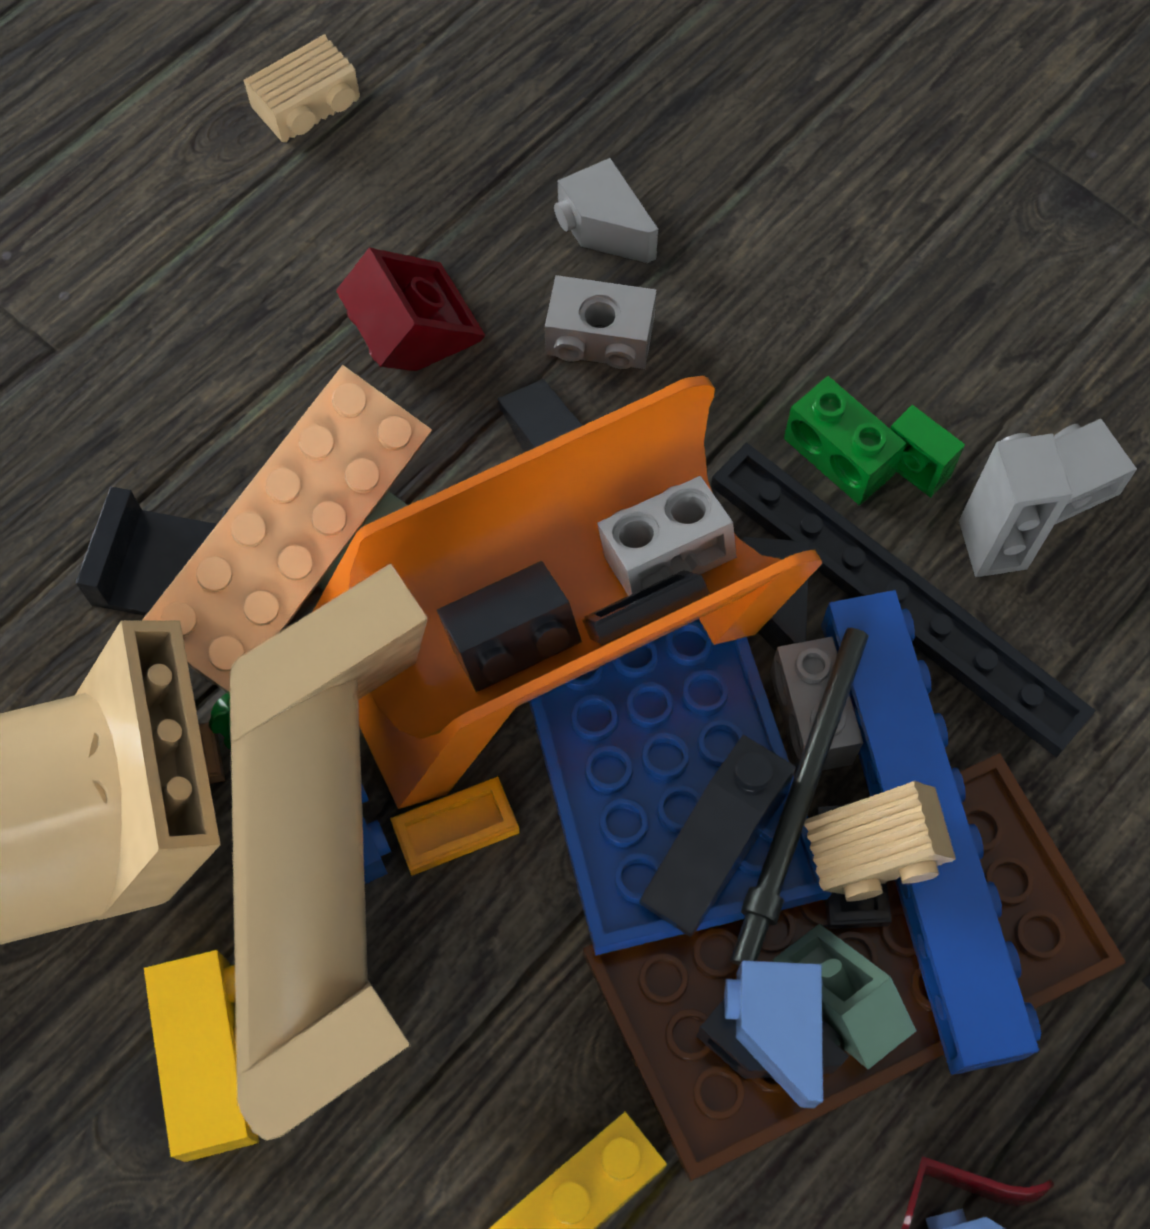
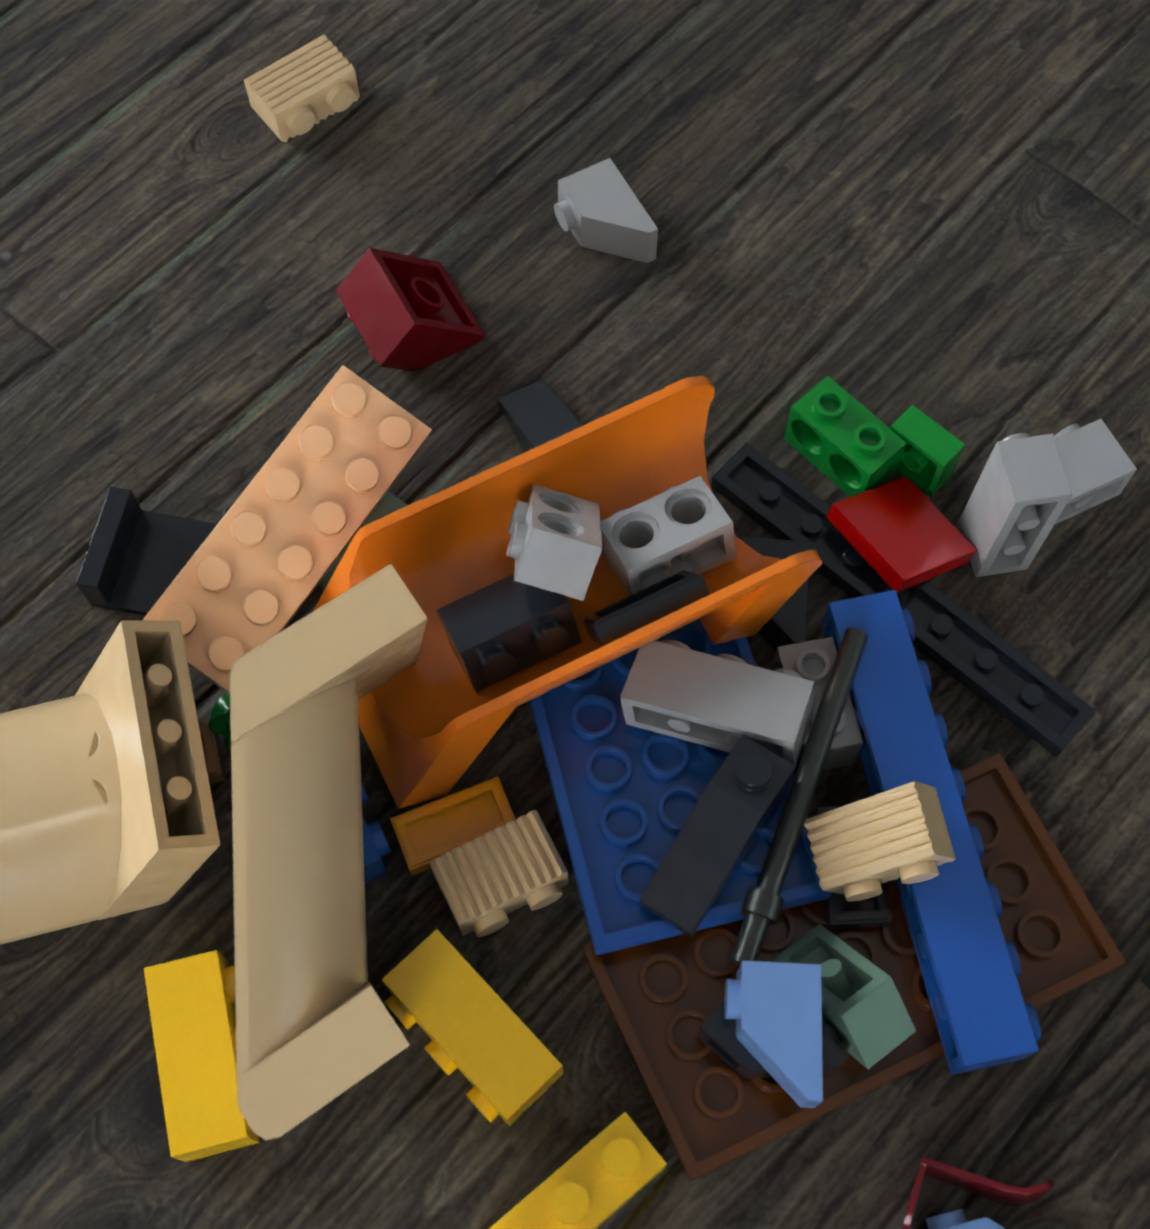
light grey brick [545,275,656,369] -> none
none -> yellow brick [381,929,563,1127]
none -> tan brick [429,810,568,937]
none -> light grey brick [507,484,603,601]
none -> light grey brick [620,639,815,766]
none -> red tile [826,477,977,593]

